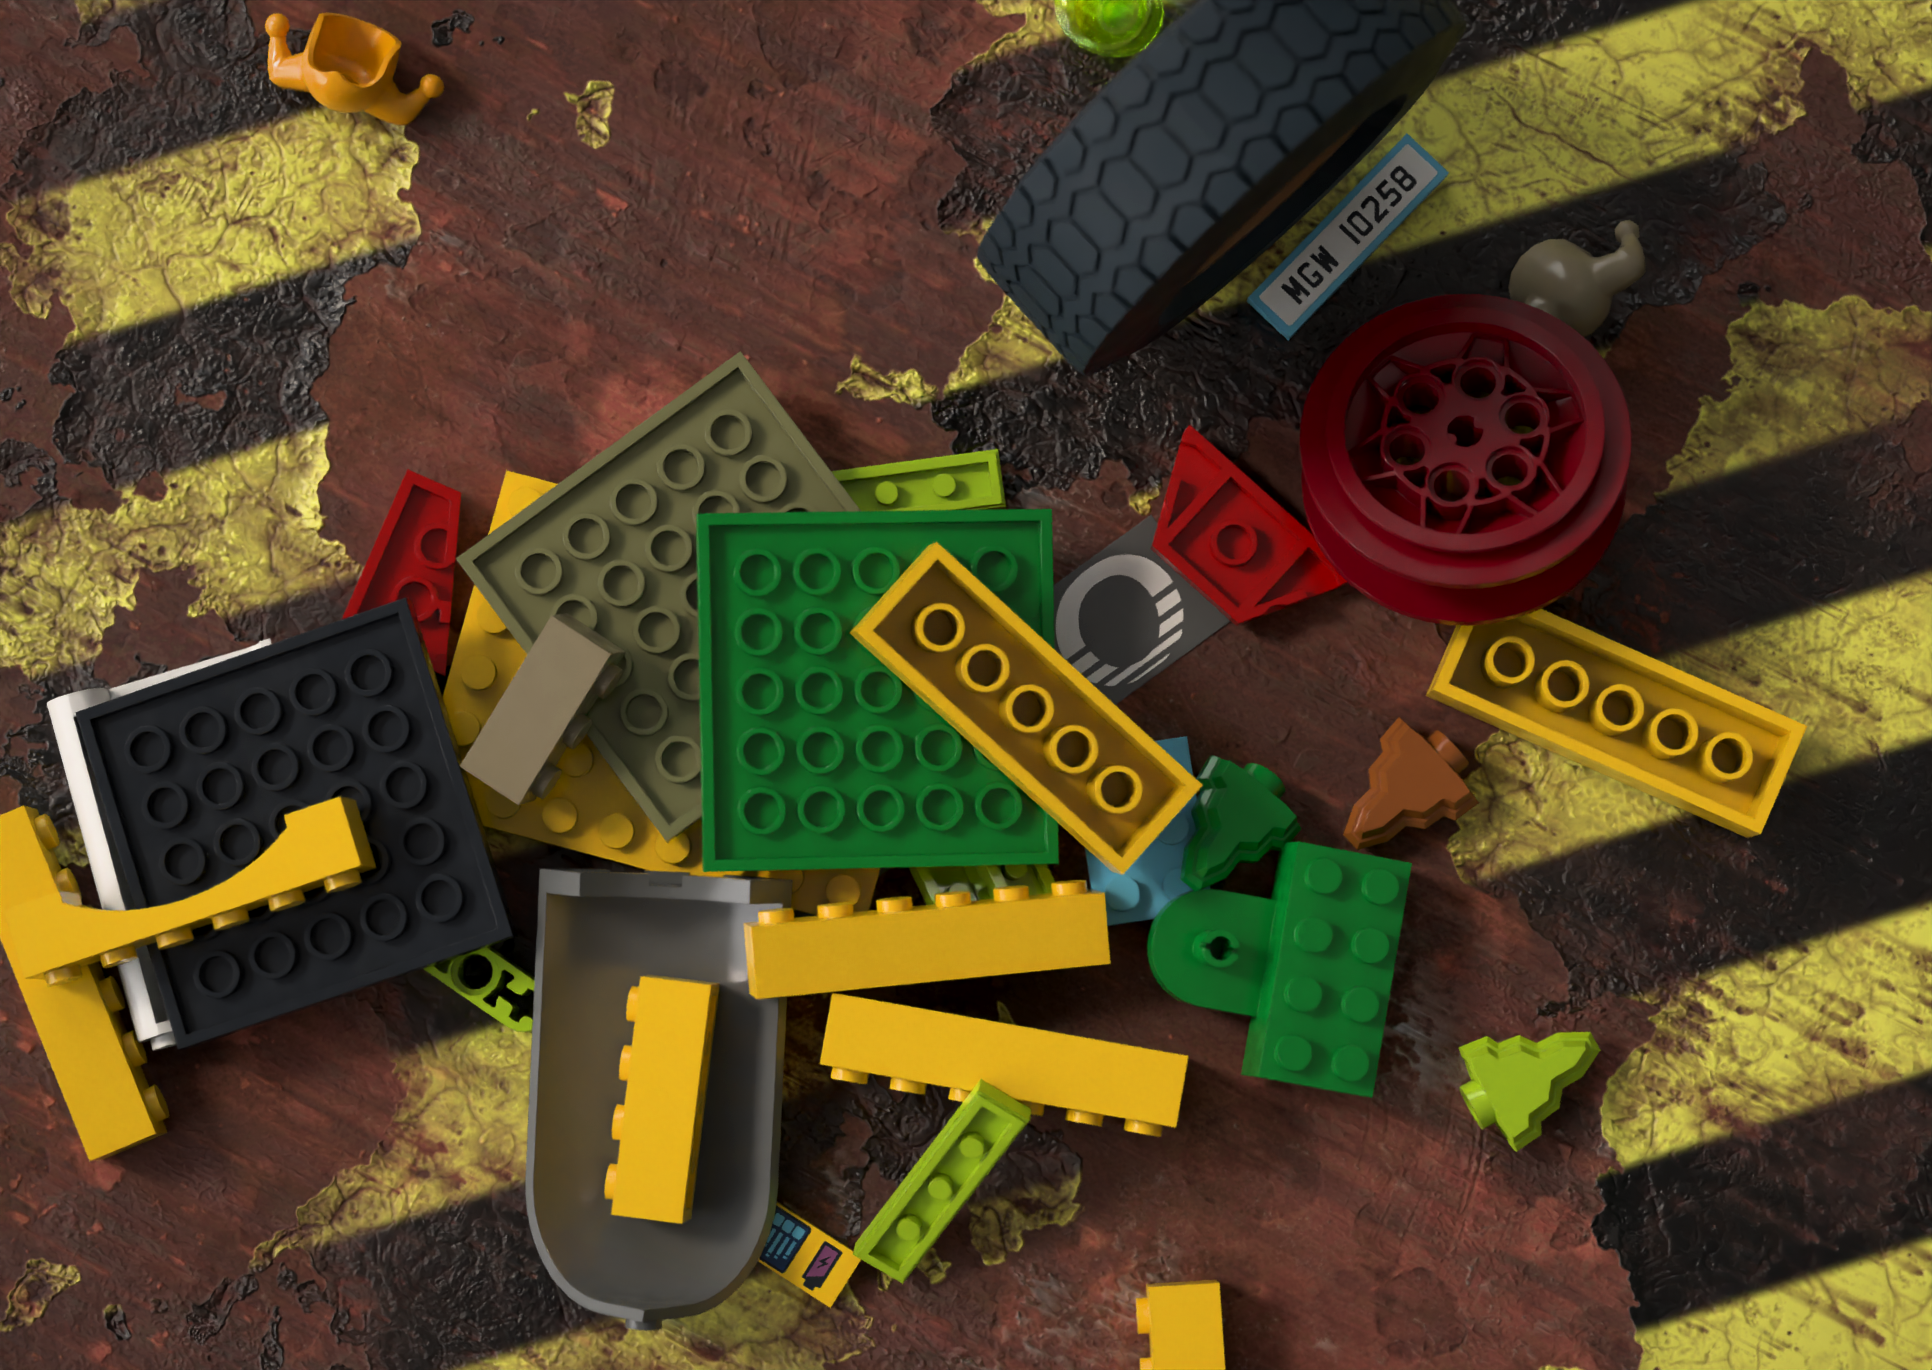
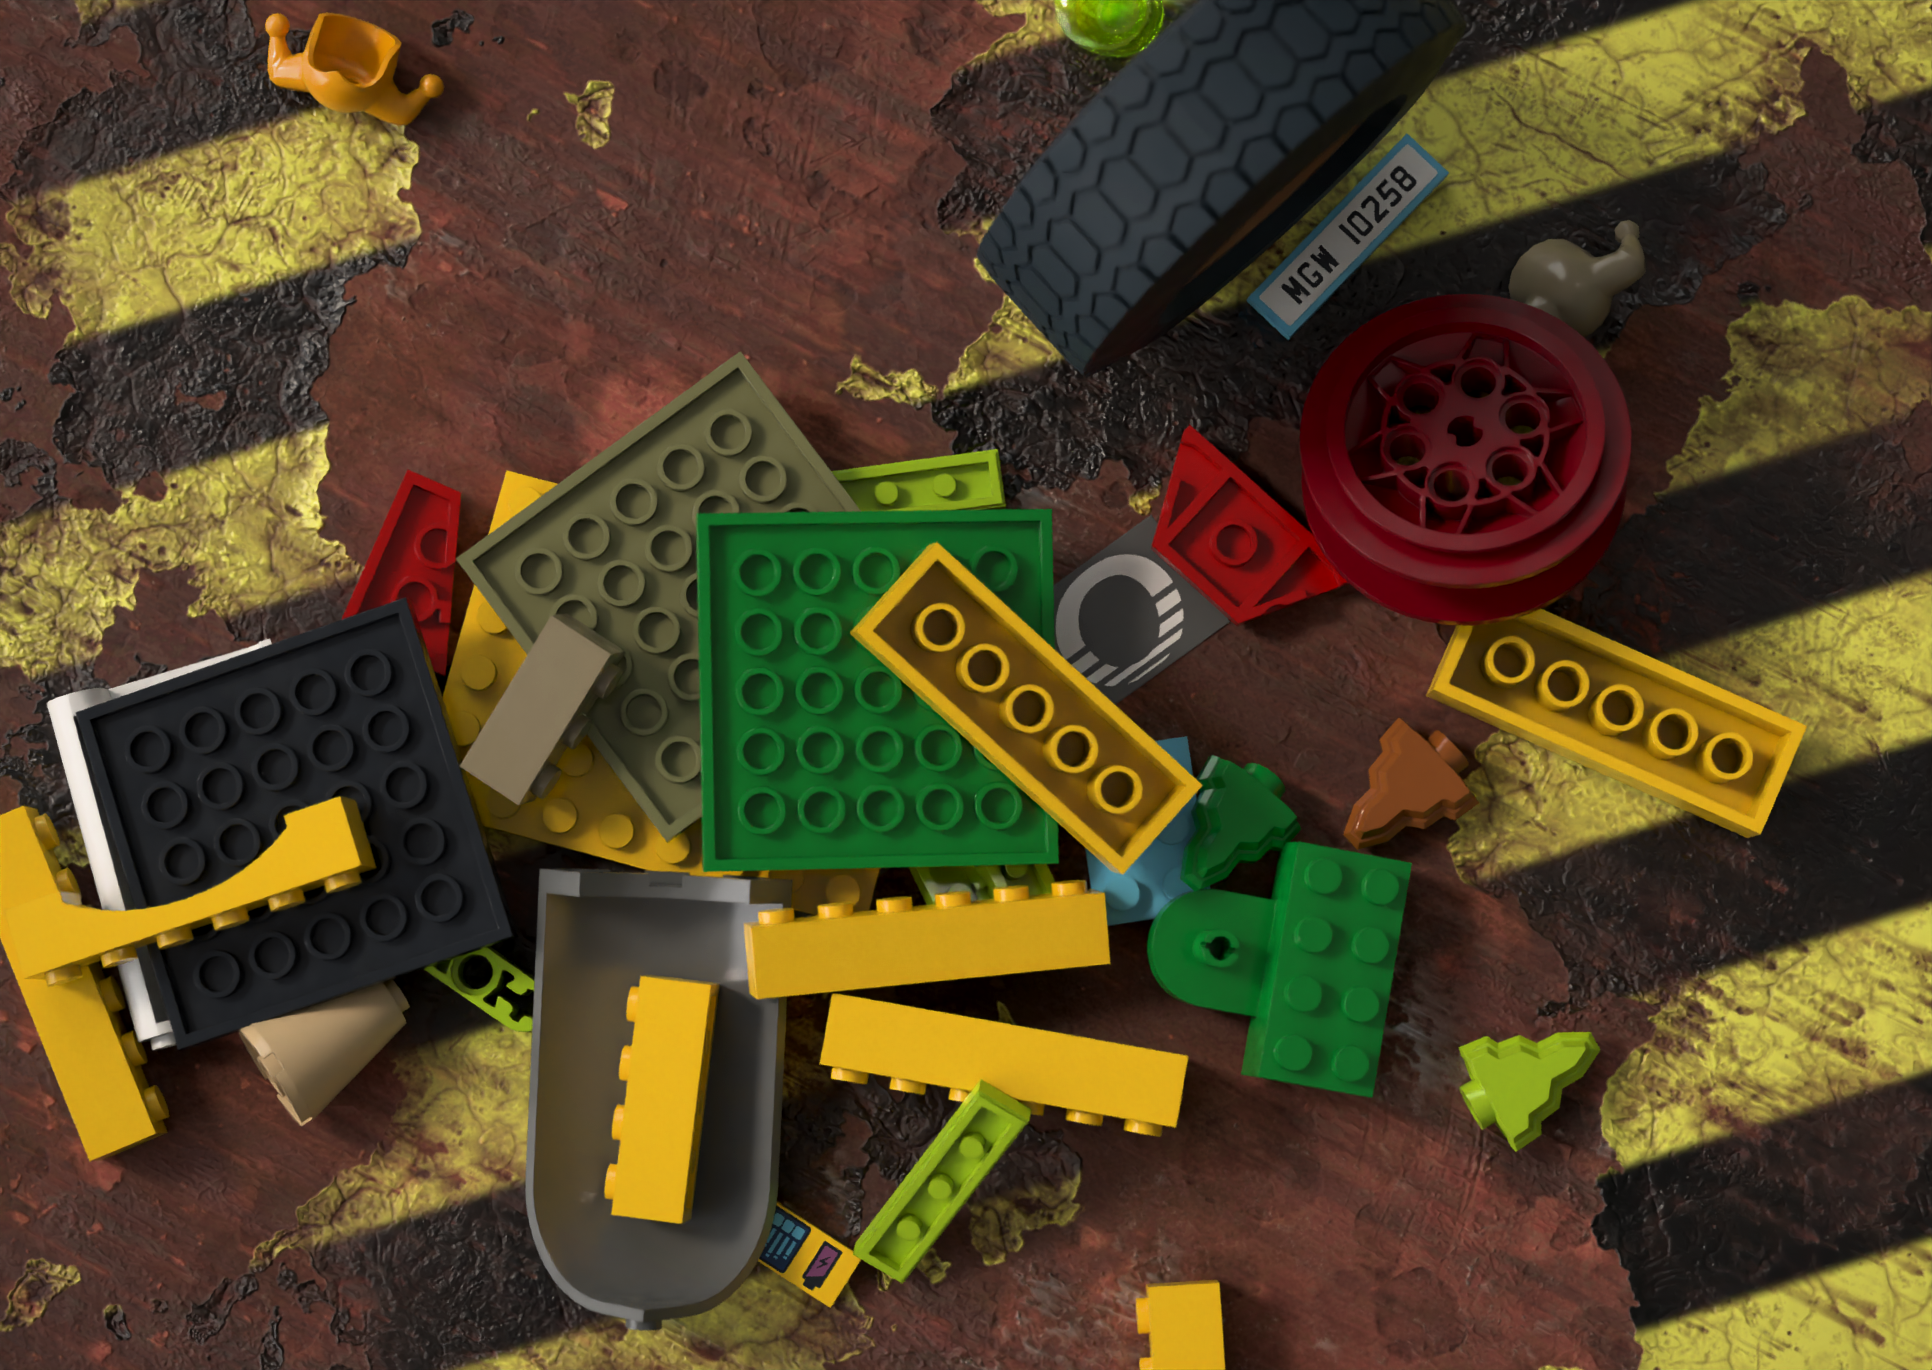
none -> tan cone [238,979,410,1126]

